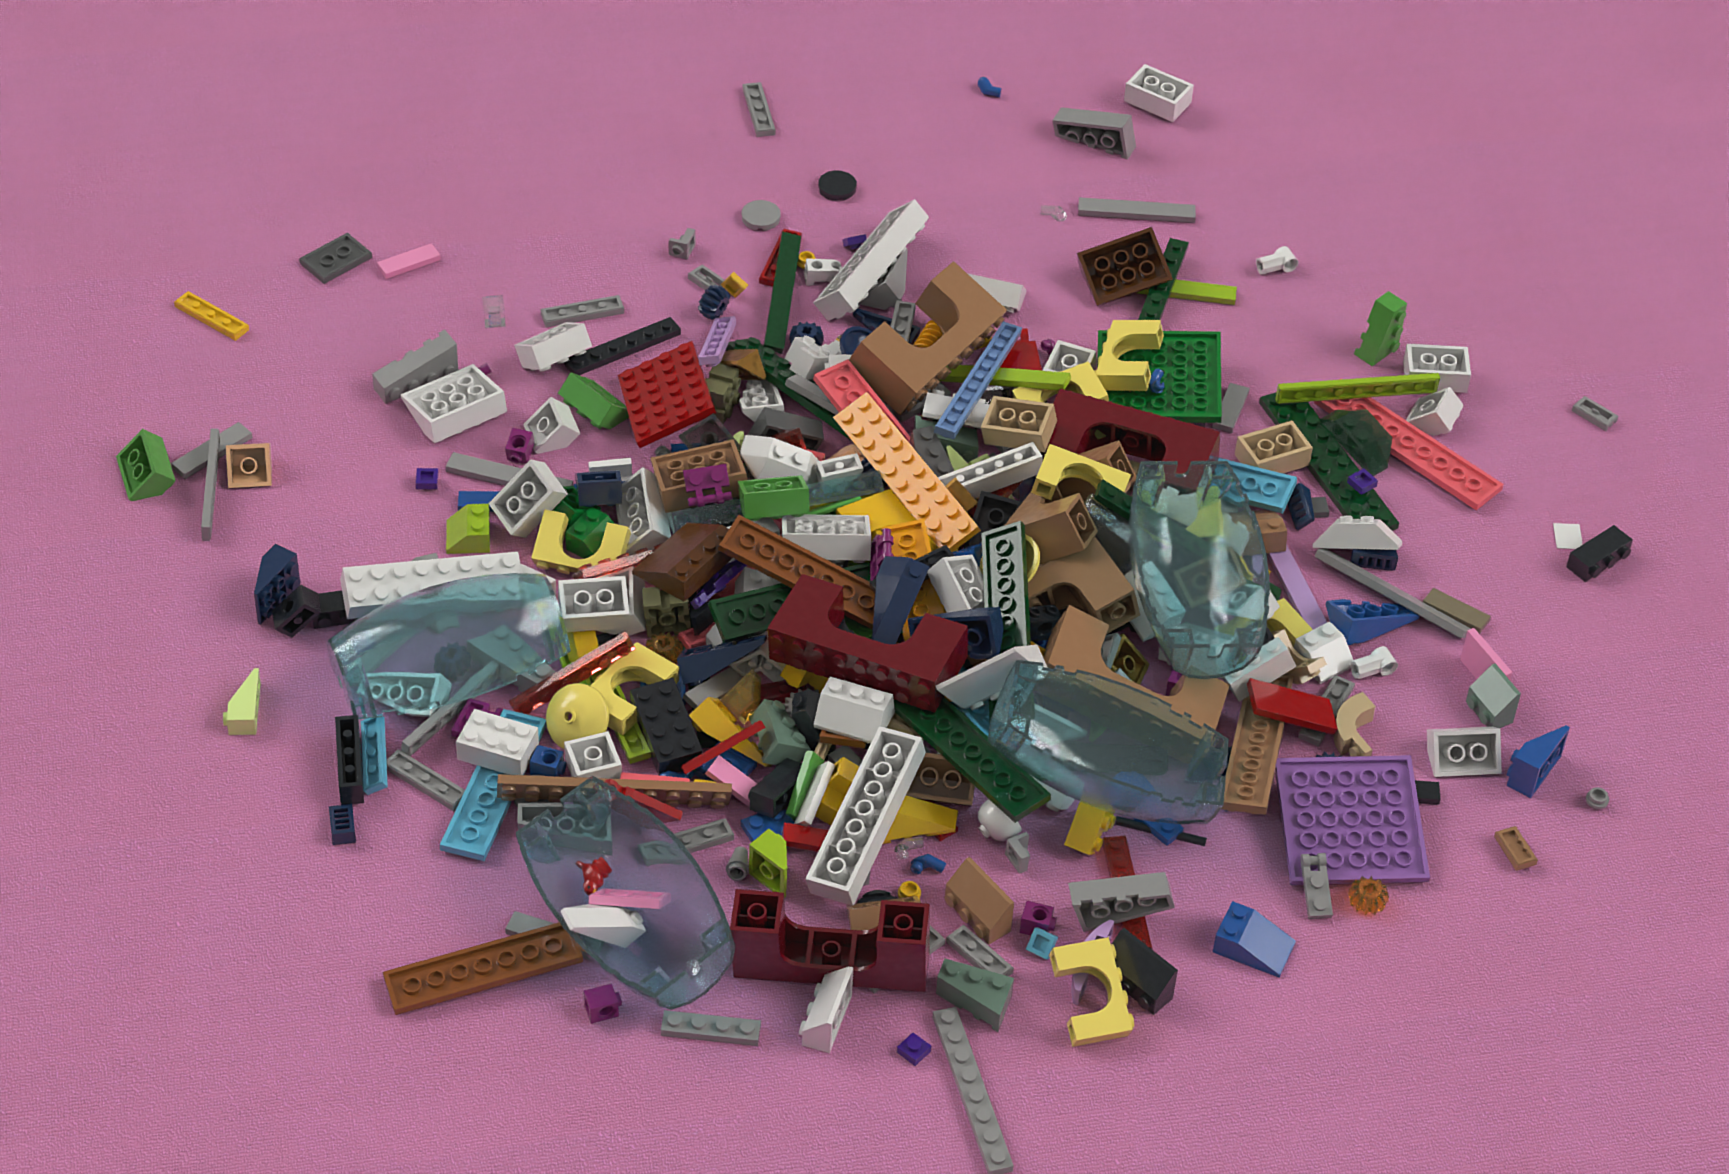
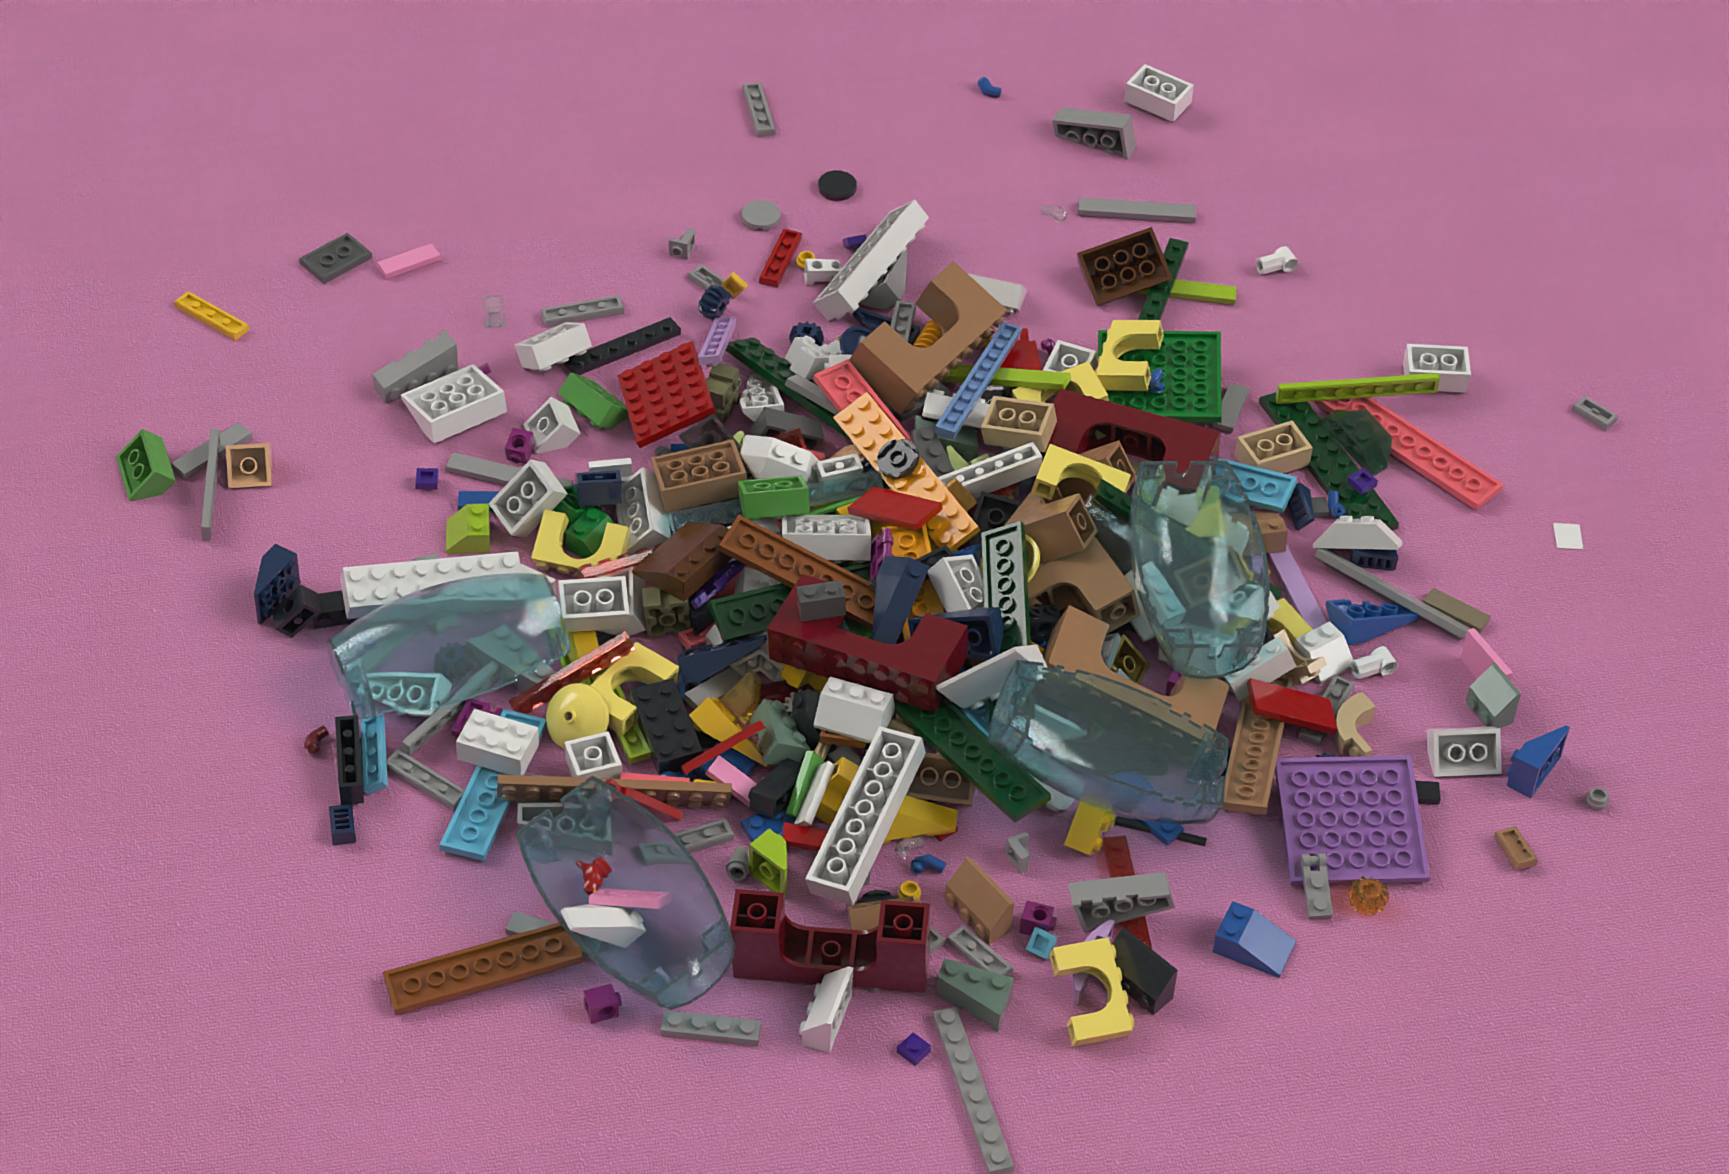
yellowish green slope [223,668,261,735] -> none
blue brick [530,745,567,777] -> none
clear yellow gear [646,632,683,664] -> none
magenta plate [683,464,732,507] -> none
pearl gold slope [720,349,766,381] -> none
dark green tile [763,231,802,354] -> none
white cylinder [978,799,1022,841] -> none
bright green wedge [1354,291,1407,366] -> none
white slope [1406,387,1464,436] -> none
black brick [1566,525,1633,582] -> none
none -> dark red arm [304,725,329,754]
none -> dark grey brick [796,580,846,622]
none -> red tile [847,486,943,531]
none -> tile [877,438,919,479]
none -> blue arm [1328,491,1346,519]

